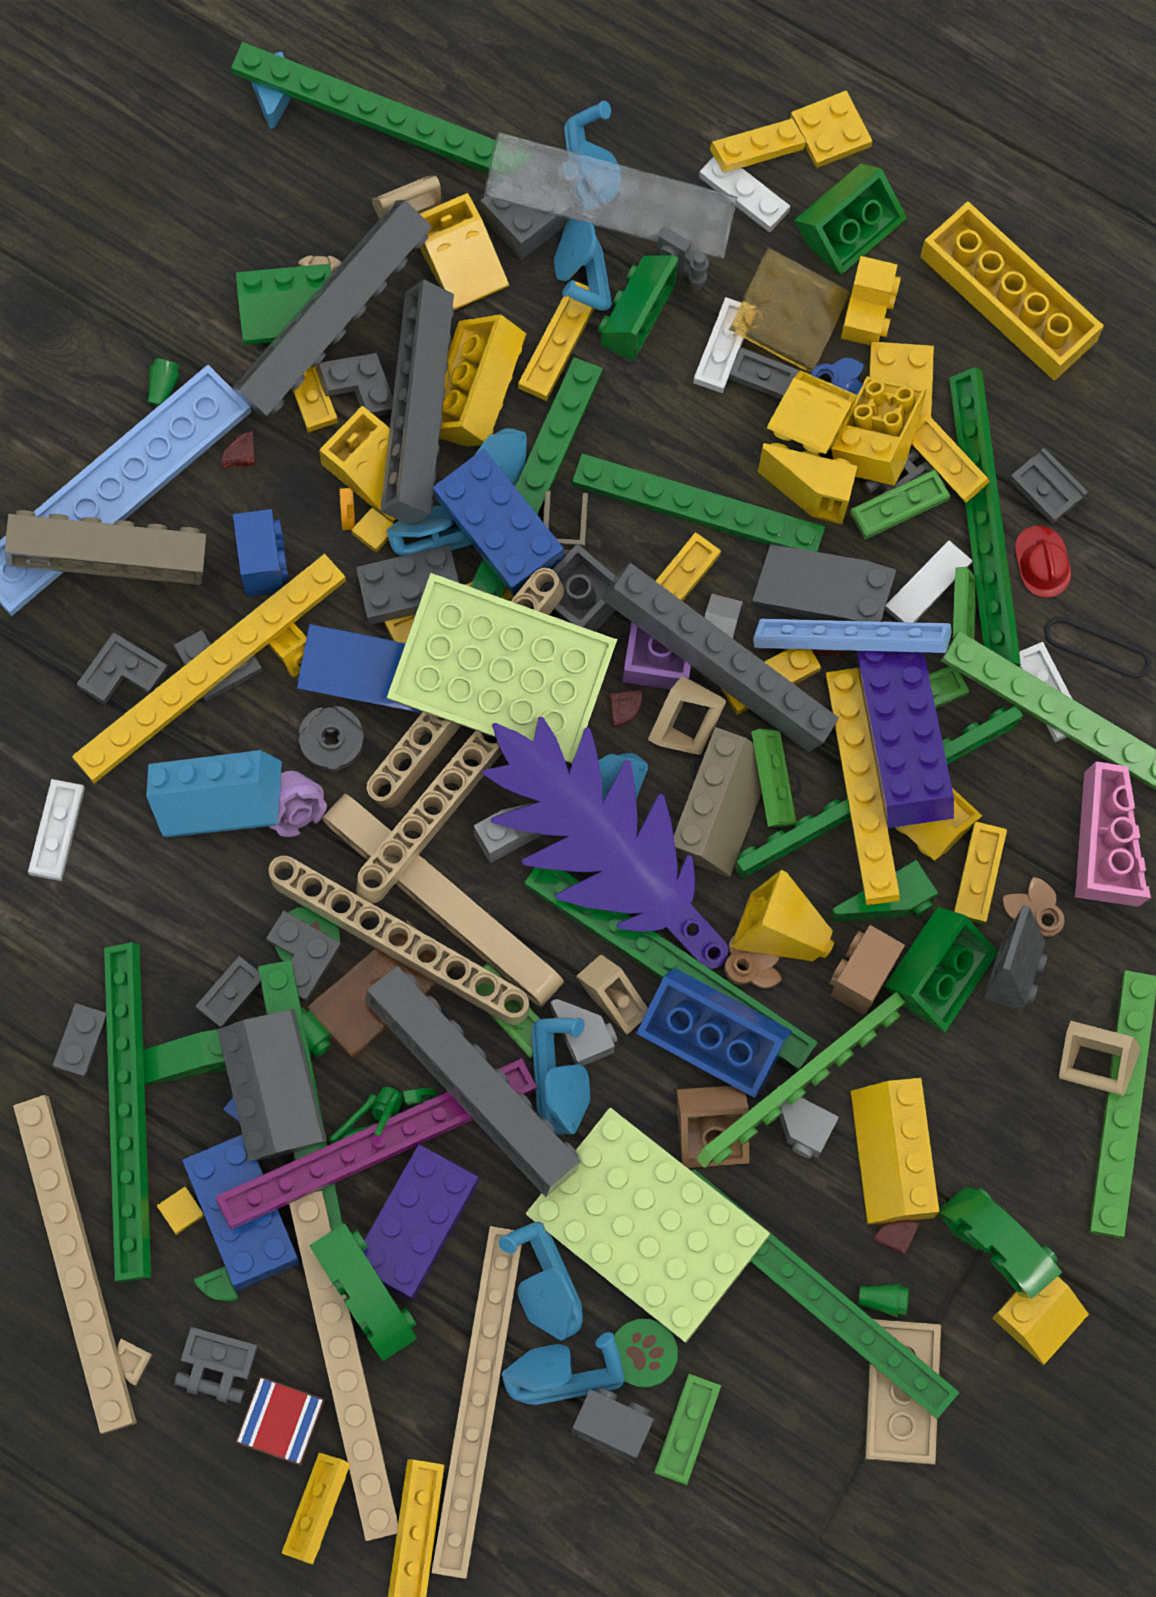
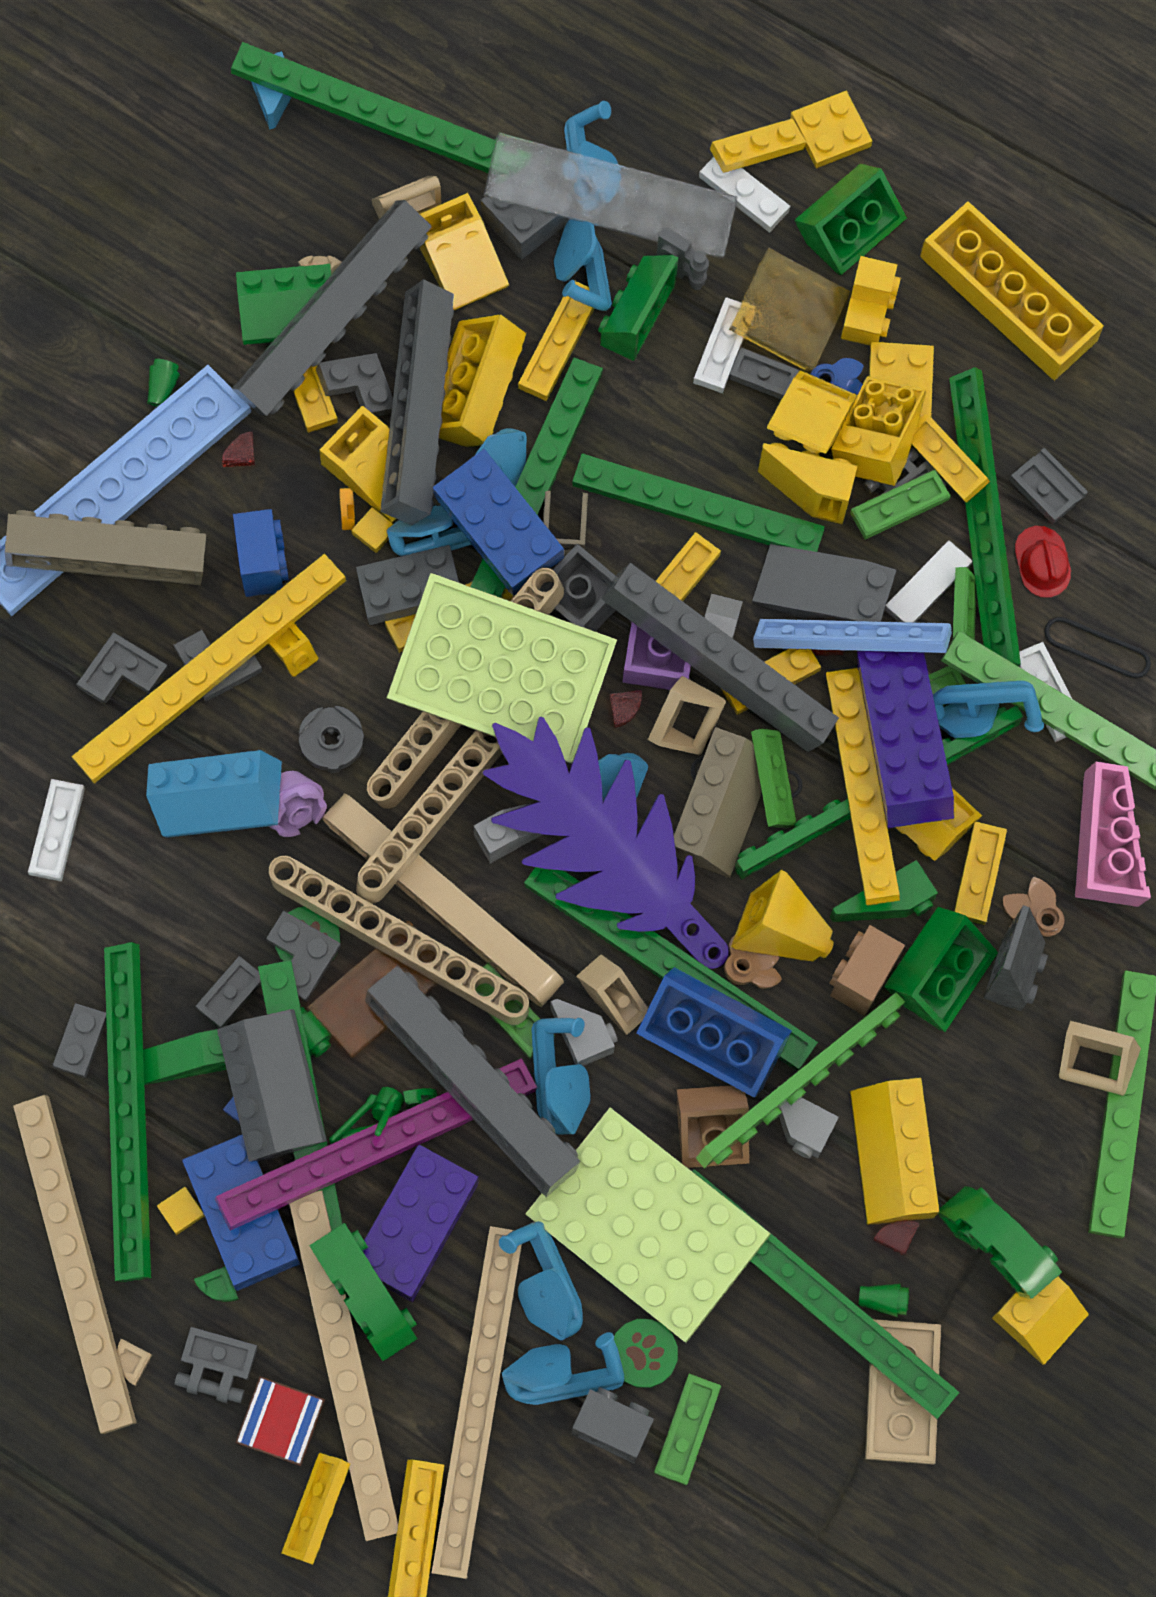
blue slope [297,624,423,713] -> none
none -> dark azure piece [933,681,1044,738]

